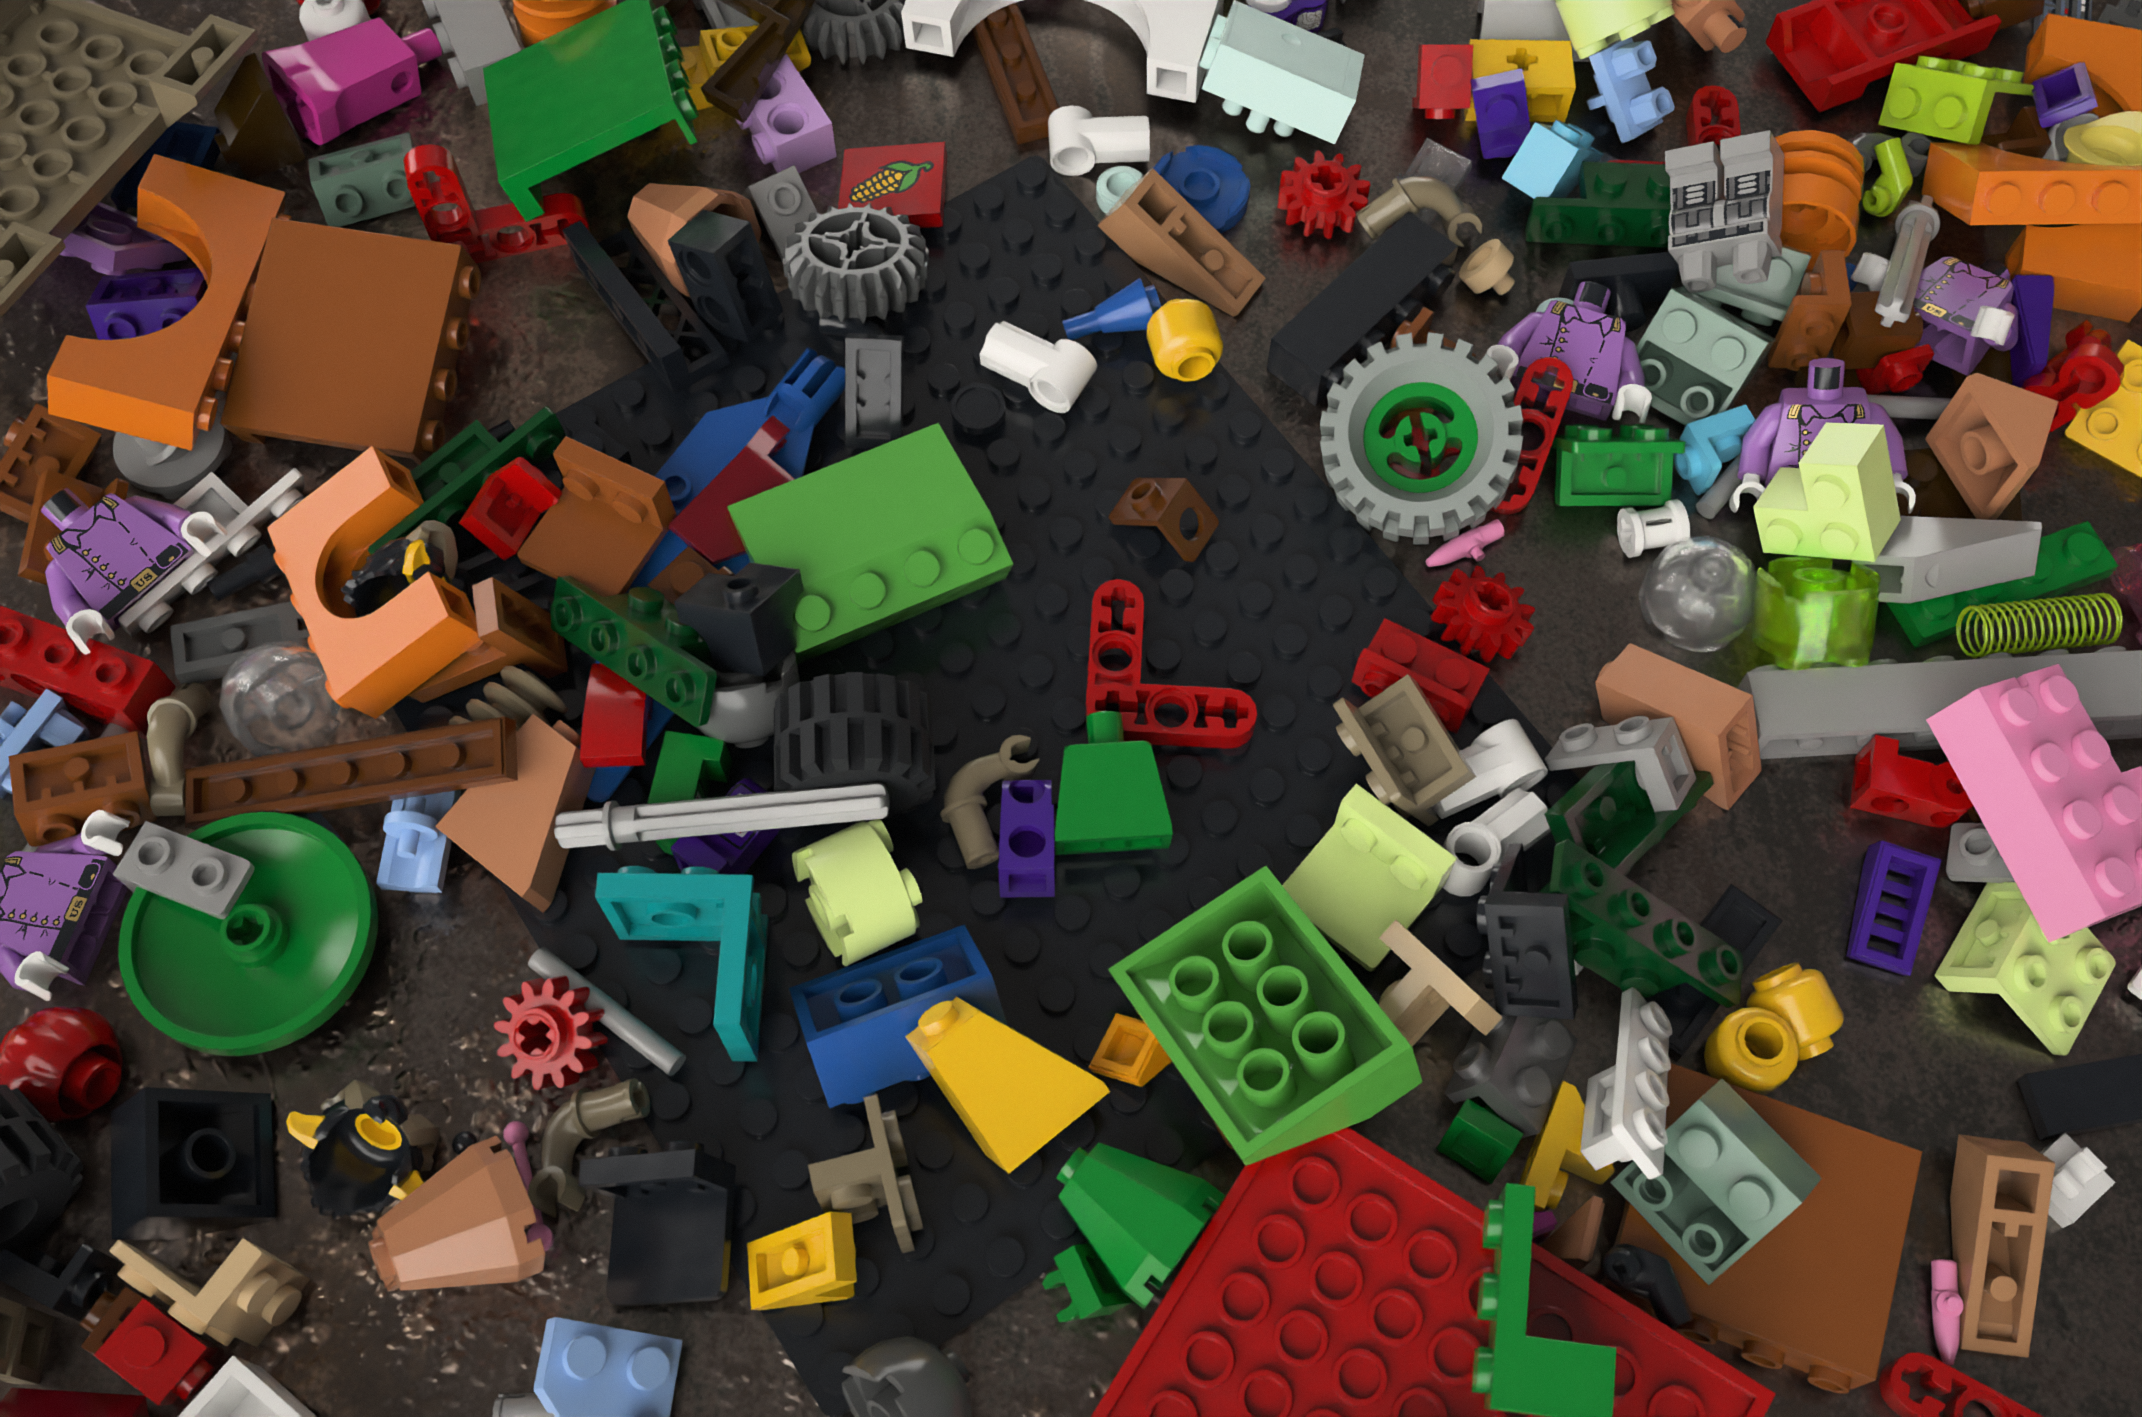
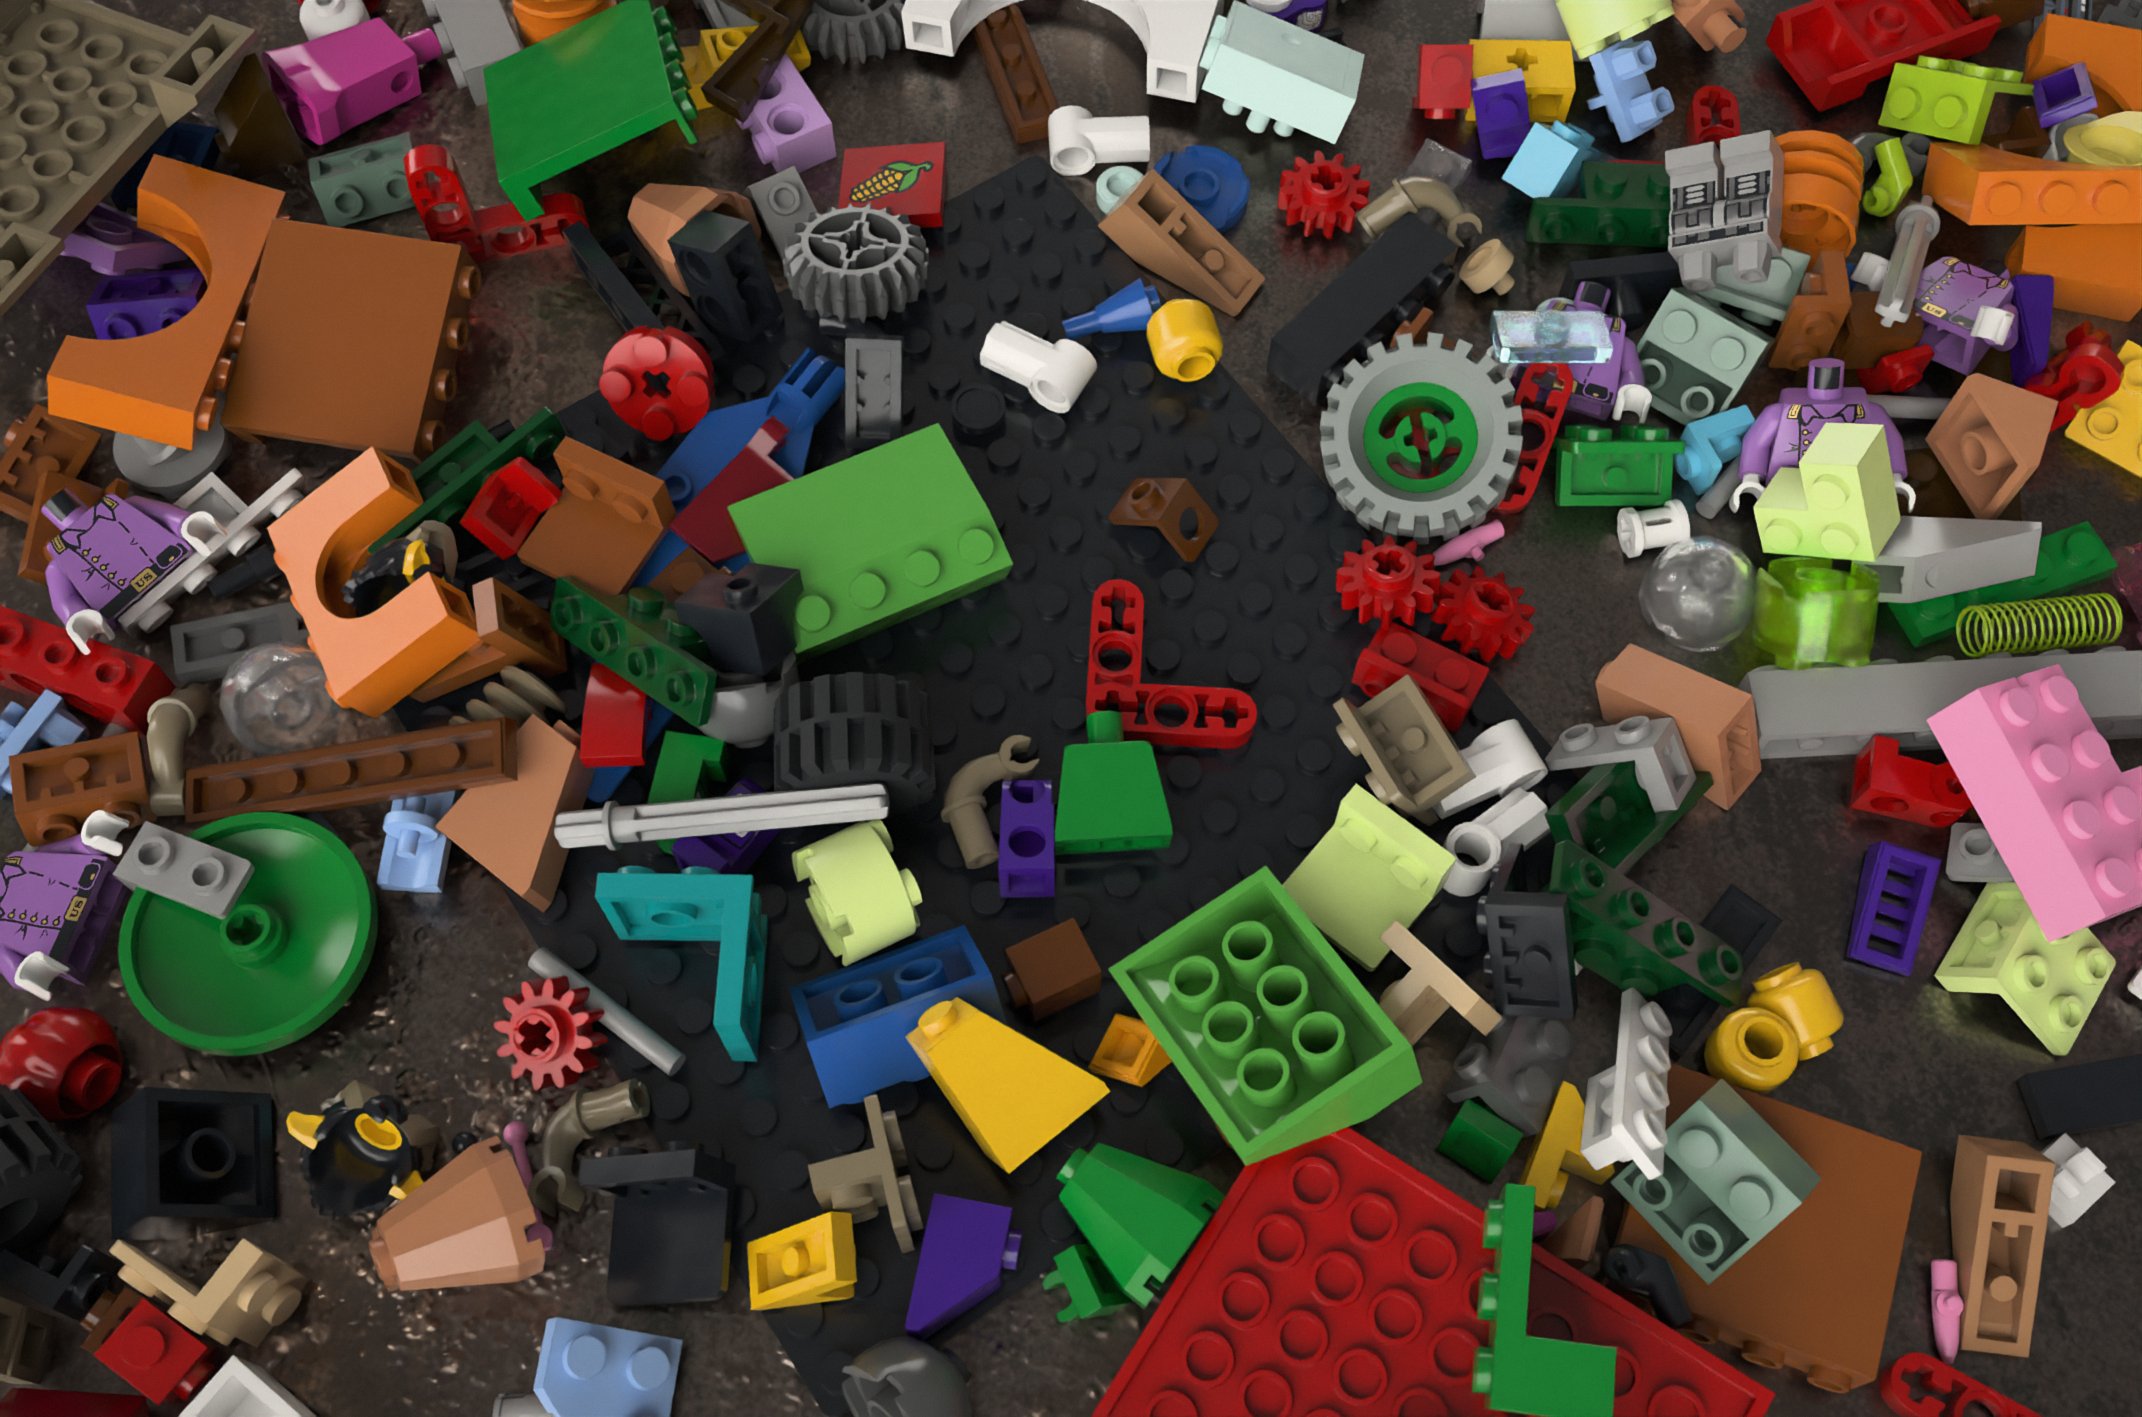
none -> red plate [599,325,716,441]
none -> dark purple slope [905,1193,1023,1340]
none -> reddish brown brick [1000,918,1102,1023]
none -> red gear [1336,536,1440,629]
none -> clear light blue plate [1489,310,1613,363]

